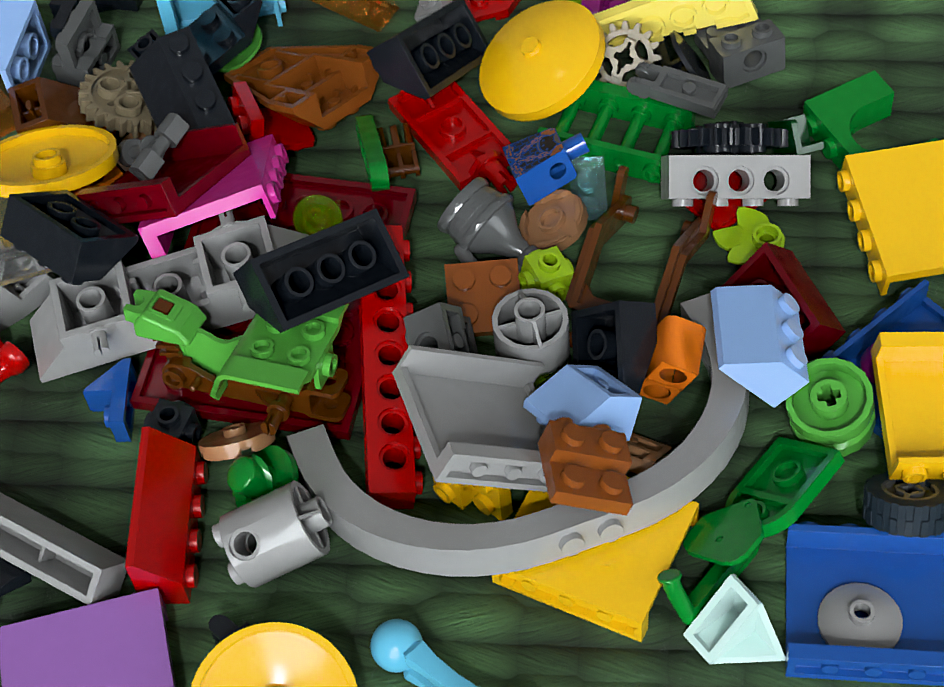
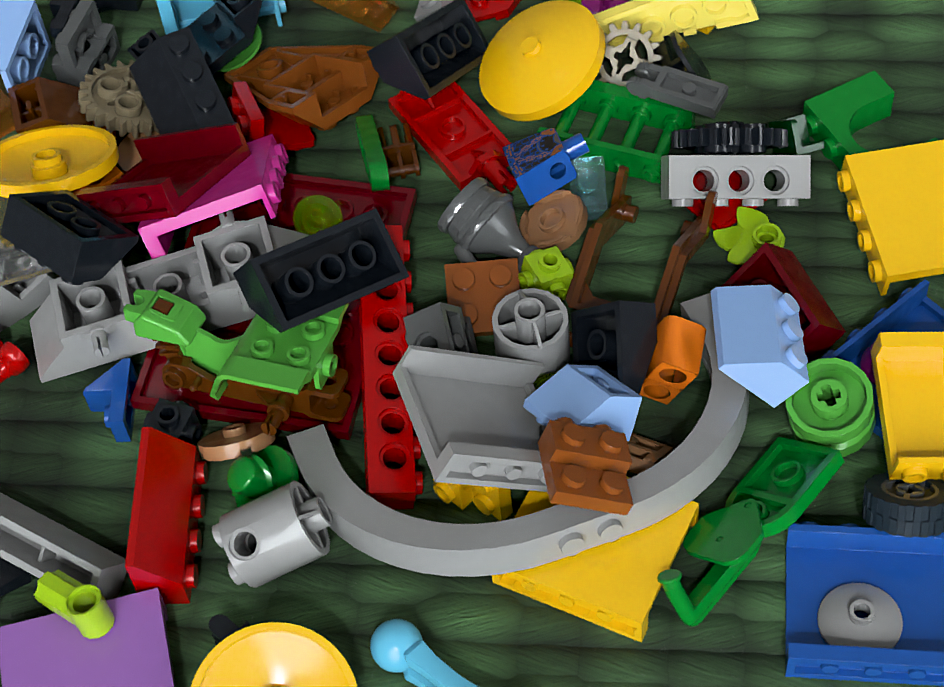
dark grey bar [117,113,190,181] -> none
light aqua slope [683,574,786,665] -> none
dark grey brick [694,16,785,89] -> none
none -> lime piece [34,569,115,639]

